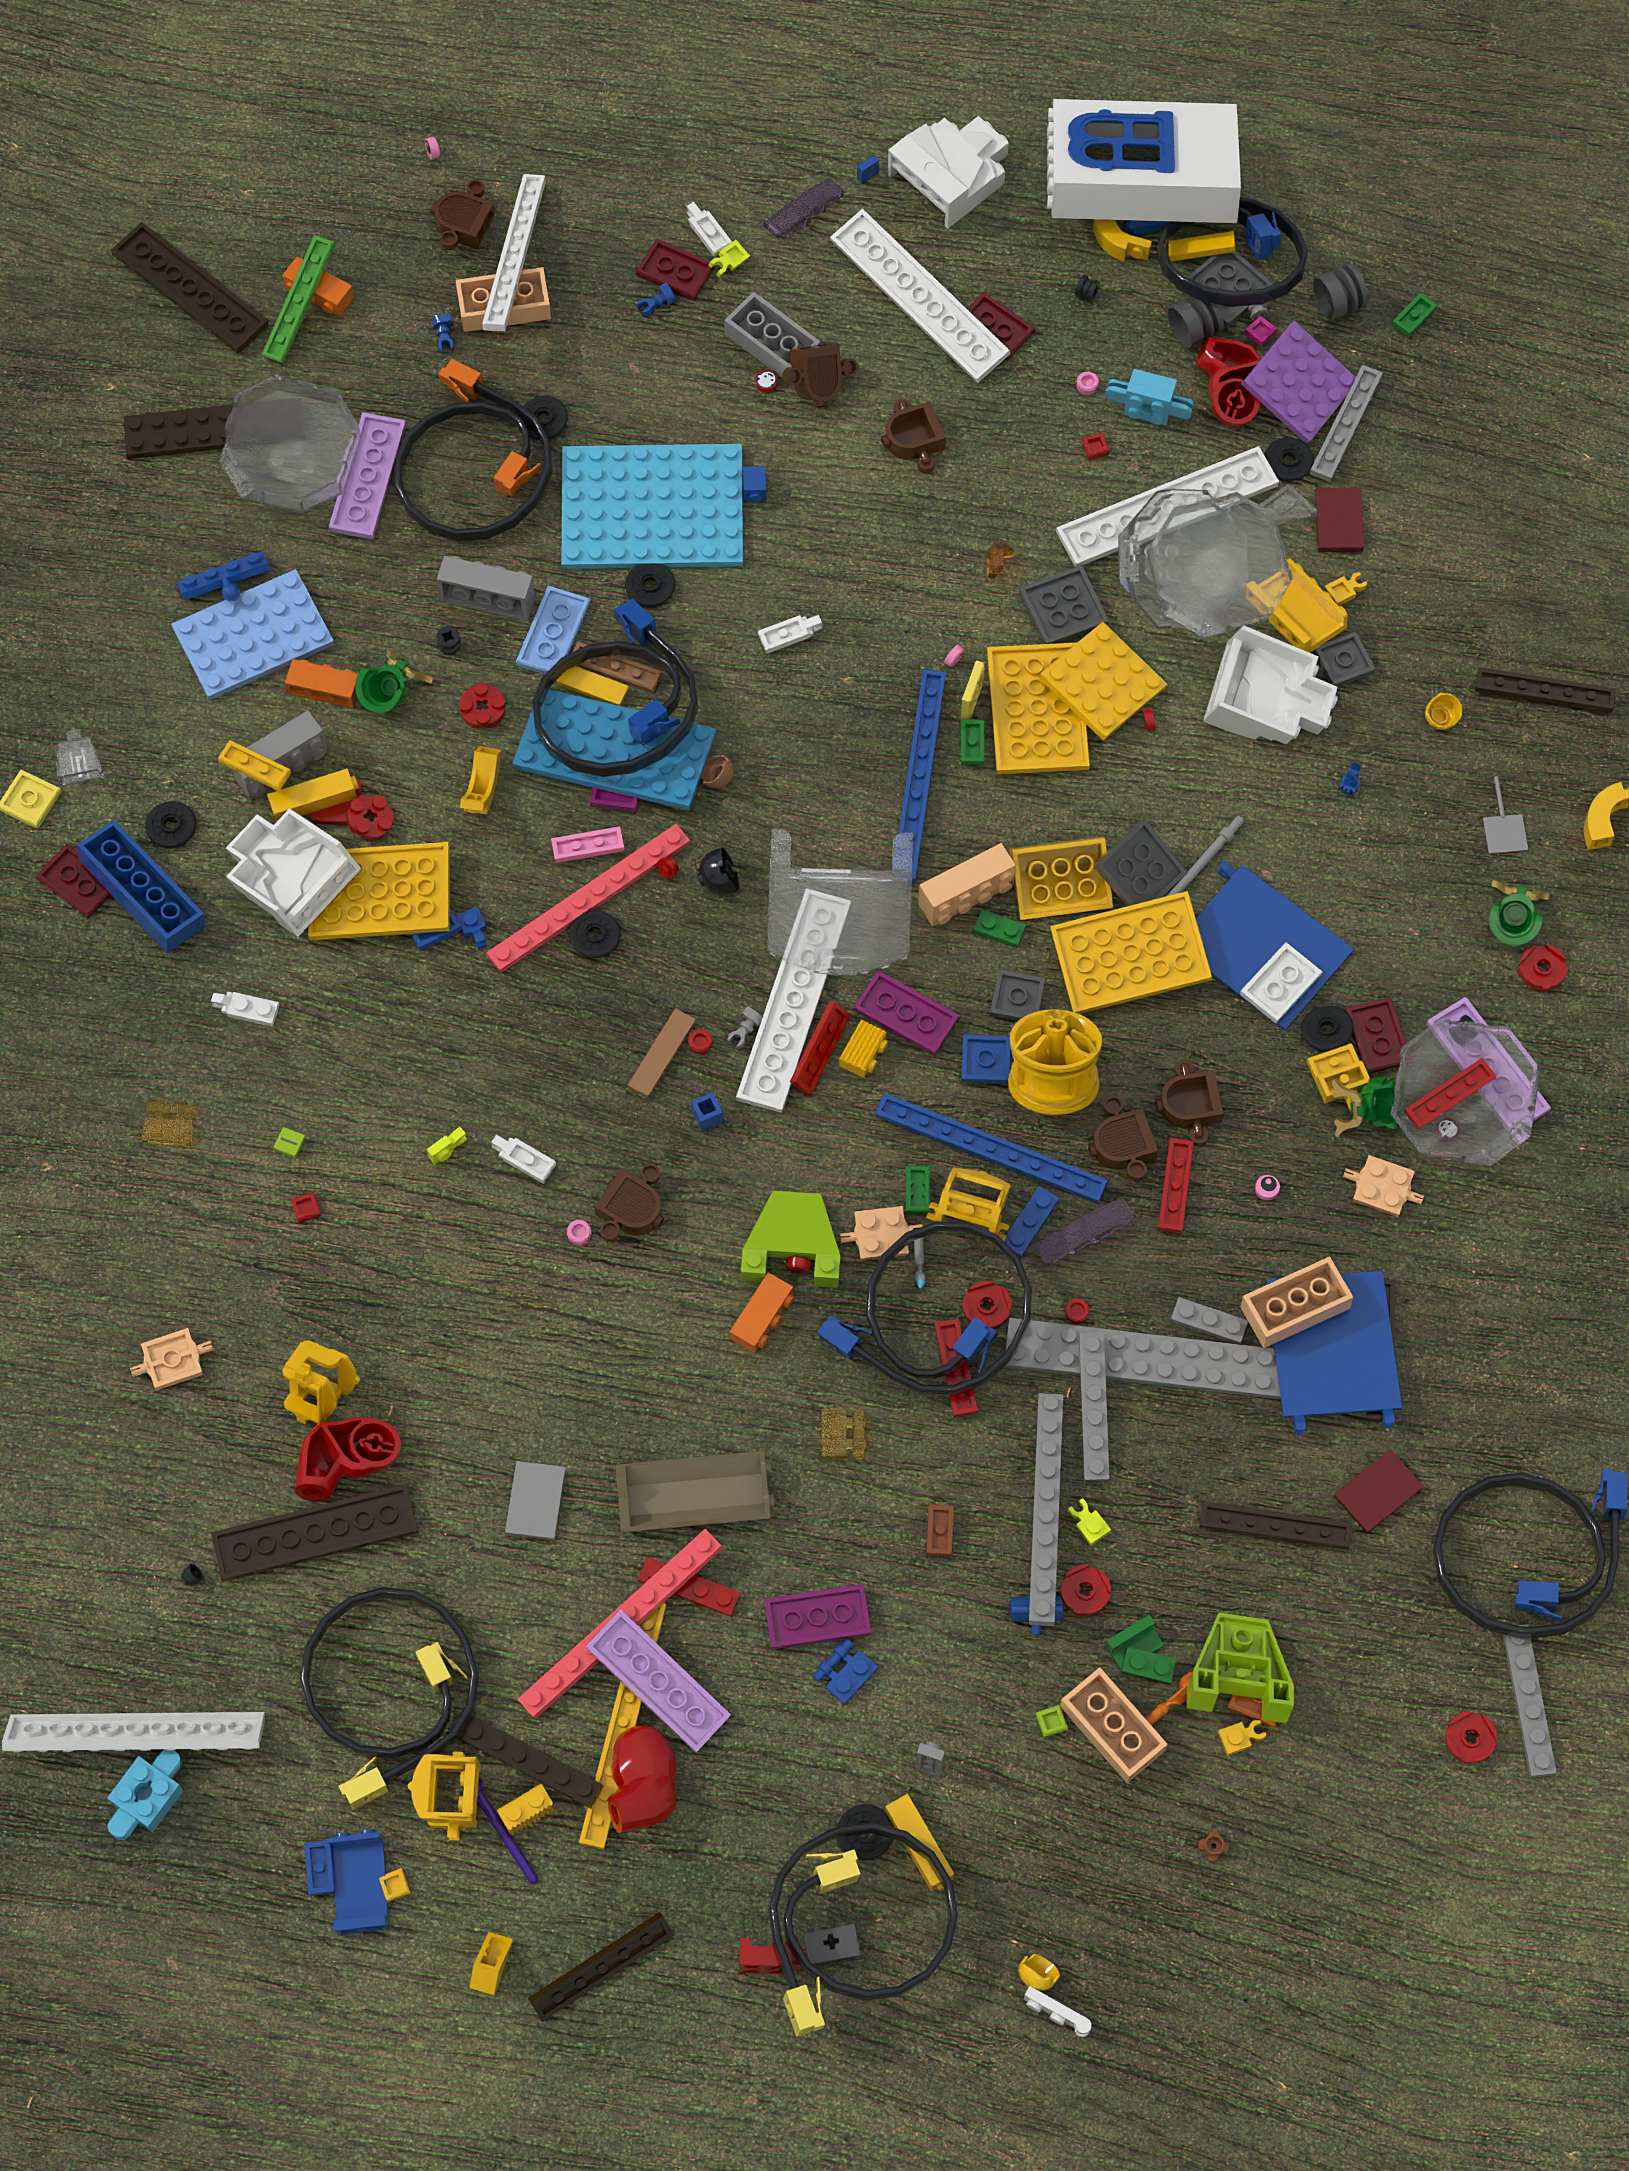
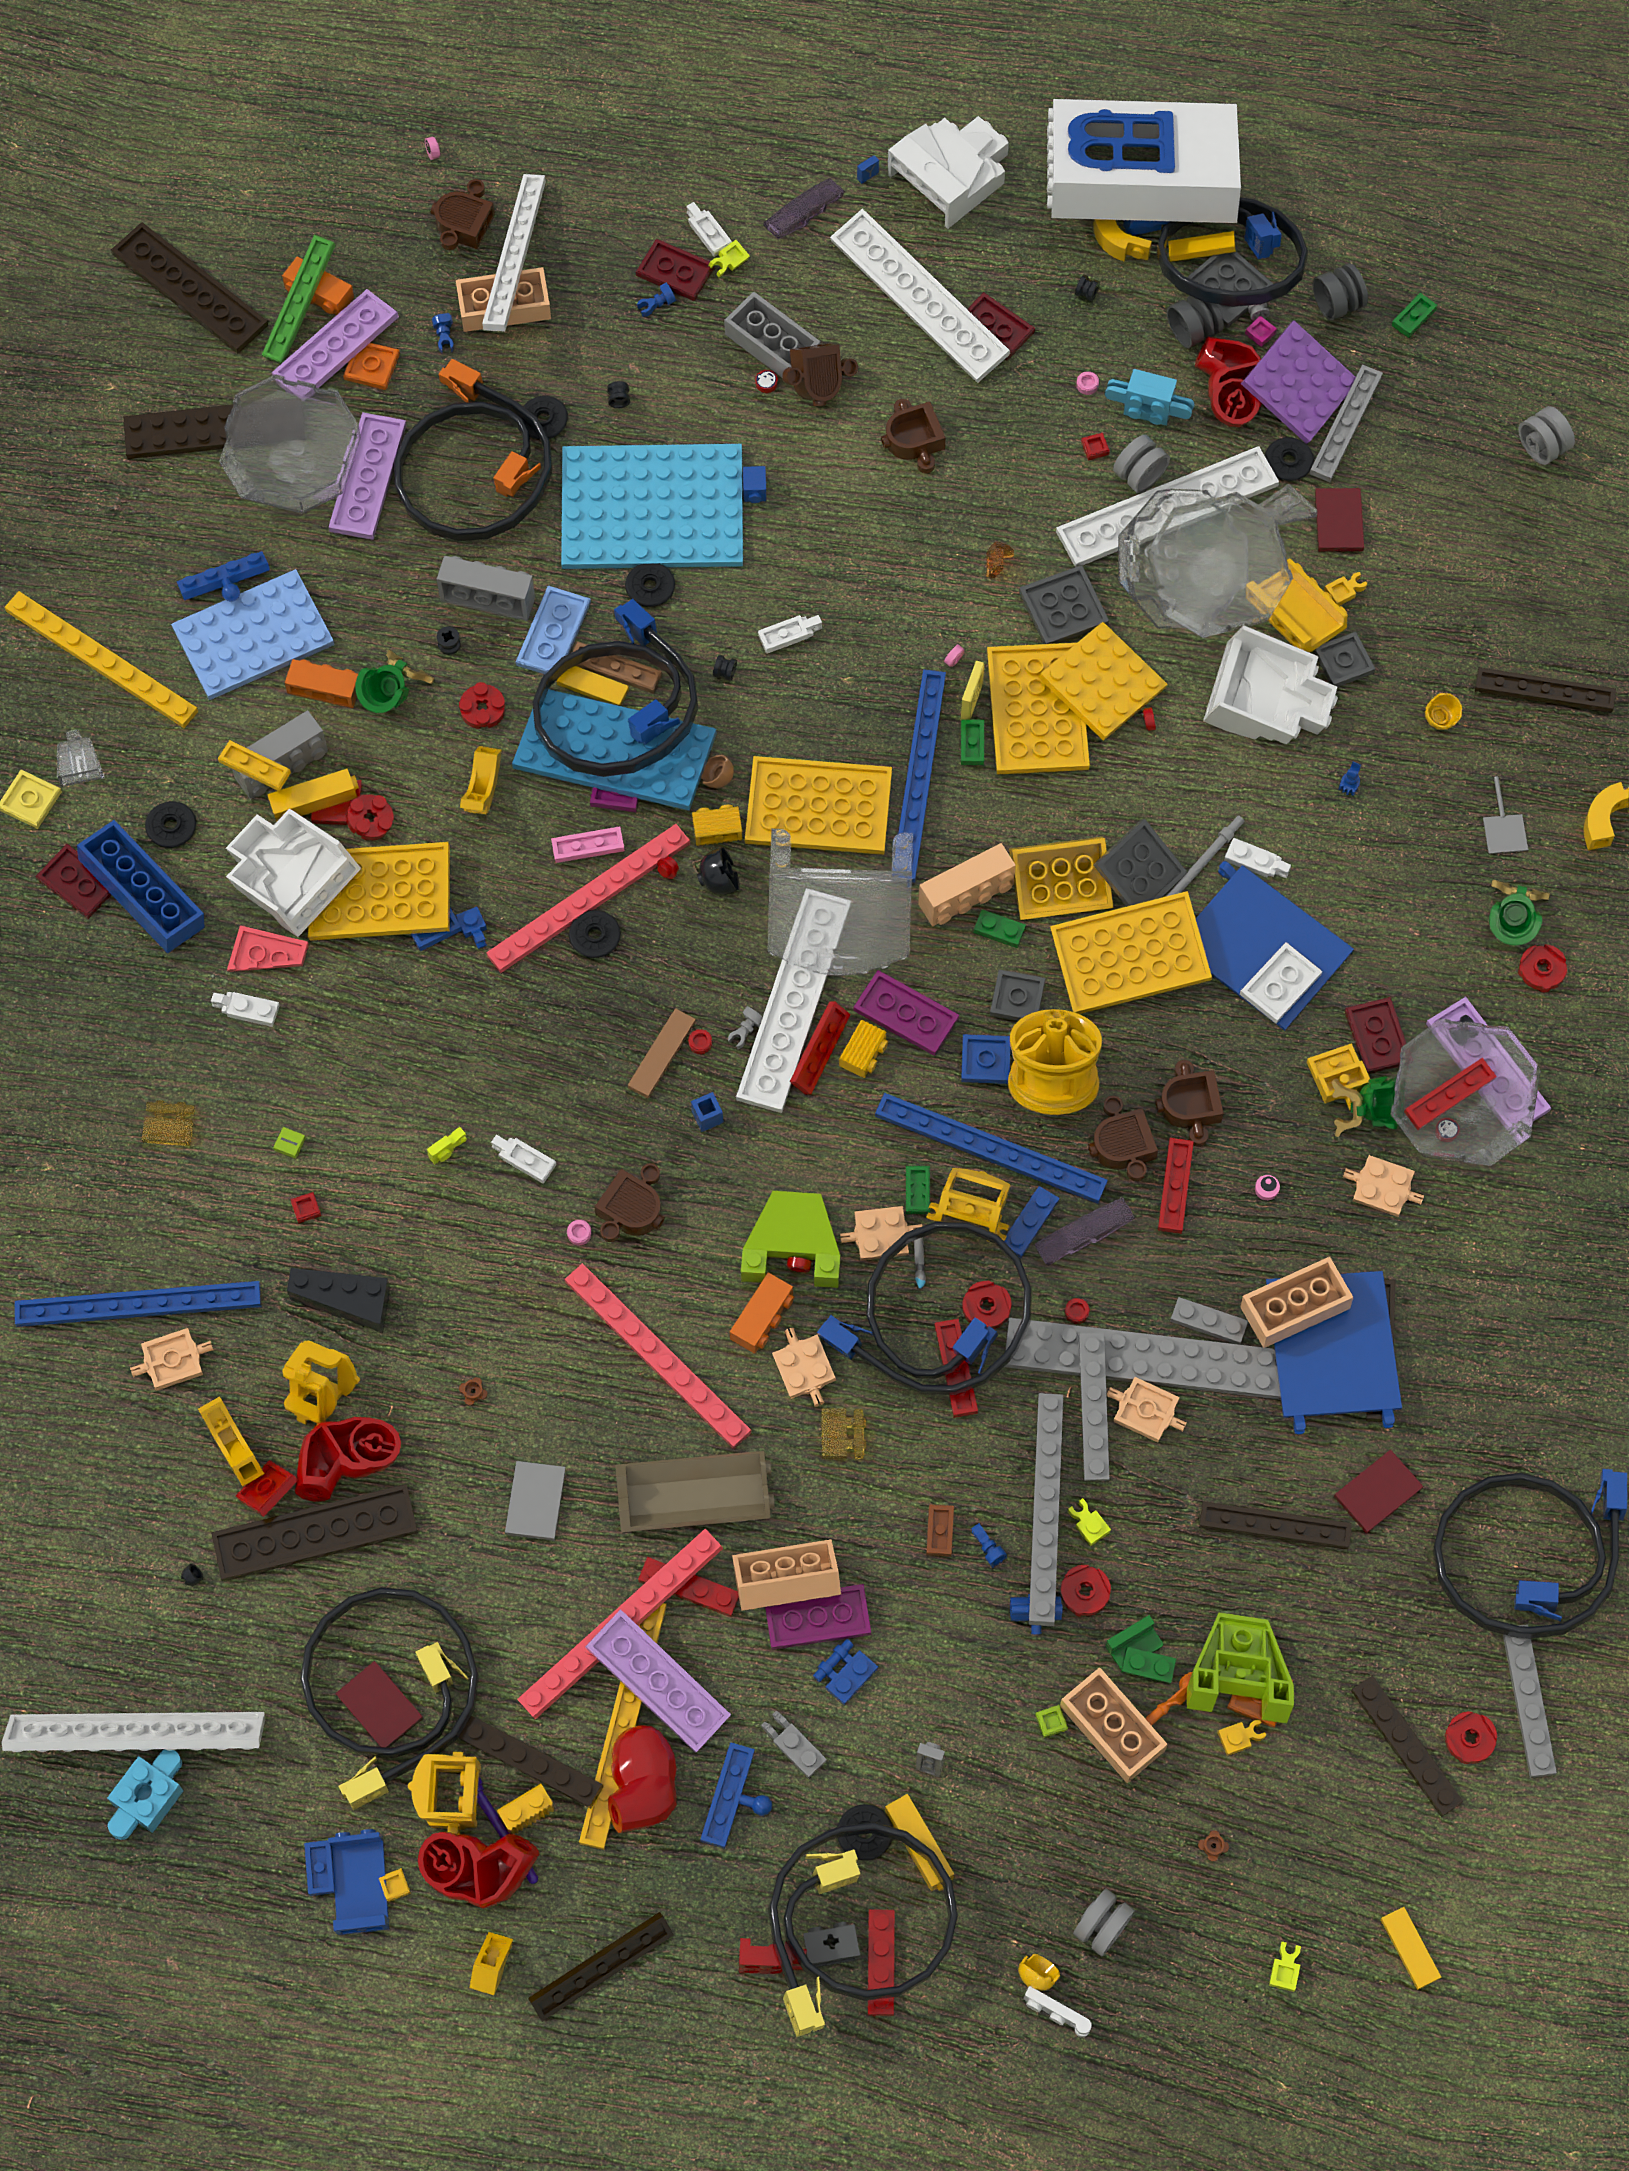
black wheel [1301,1006,1354,1051] -> none
none -> yellow plate [4,591,198,728]
none -> blue plate [15,1281,261,1327]
none -> yellow arch [198,1396,264,1486]
none -> coral wing [227,925,309,972]
none -> red tile [235,1460,298,1517]
none -> lavender plate [272,289,399,401]
none -> black wedge [287,1268,390,1334]
none -> dark red tile [335,1661,423,1748]
none -> orange tile [343,343,400,390]
none -> red piece [418,1832,540,1909]
none -> dark orange plate [459,1377,488,1406]
none -> coral plate [564,1263,751,1449]
none -> black wheel [607,381,630,408]
none -> yellow brick [692,805,742,846]
none -> blue plate [700,1742,772,1849]
none -> black wheel [713,655,737,682]
none -> light nougat brick [732,1539,841,1611]
none -> yellow plate [745,756,892,855]
none -> light grey hinge [761,1711,827,1779]
none -> light nougat plate [772,1328,836,1407]
none -> red plate [868,1909,895,2016]
none -> blue piece [971,1523,1007,1568]
none -> light grey wheel [1073,1888,1136,1957]
none -> light nougat plate [1106,1377,1187,1442]
none -> light grey wheel [1113,435,1170,493]
none -> white hinge [1224,838,1291,878]
none -> neon yellow plate [1269,1942,1301,1992]
none -> dark brown plate [1351,1675,1463,1817]
none -> yellow tile [1380,1907,1441,1990]
none -> light grey wheel [1518,406,1575,465]

